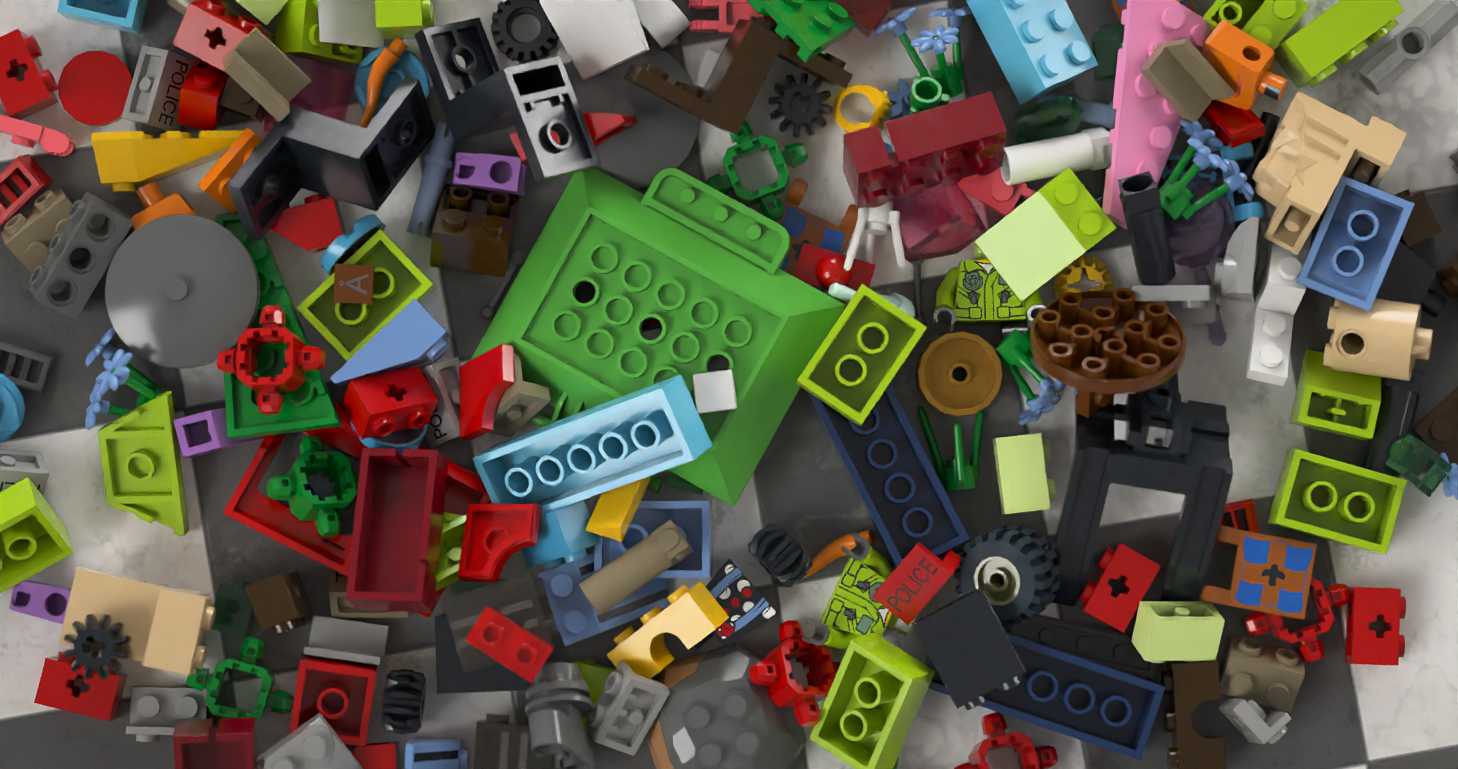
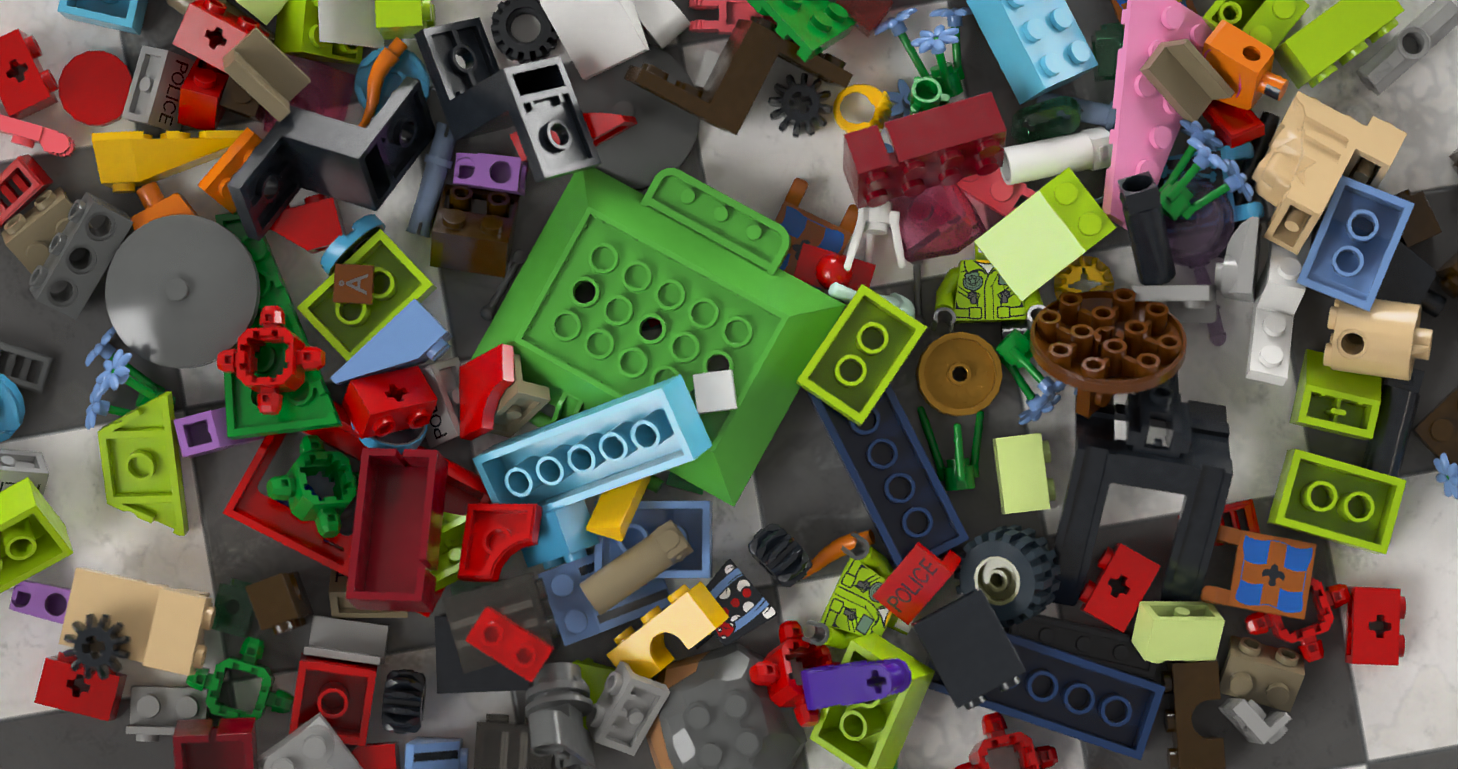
green piece [704,120,808,221] -> none
clear green brick [1385,434,1453,497] -> none
none -> dark purple piece [800,658,912,710]

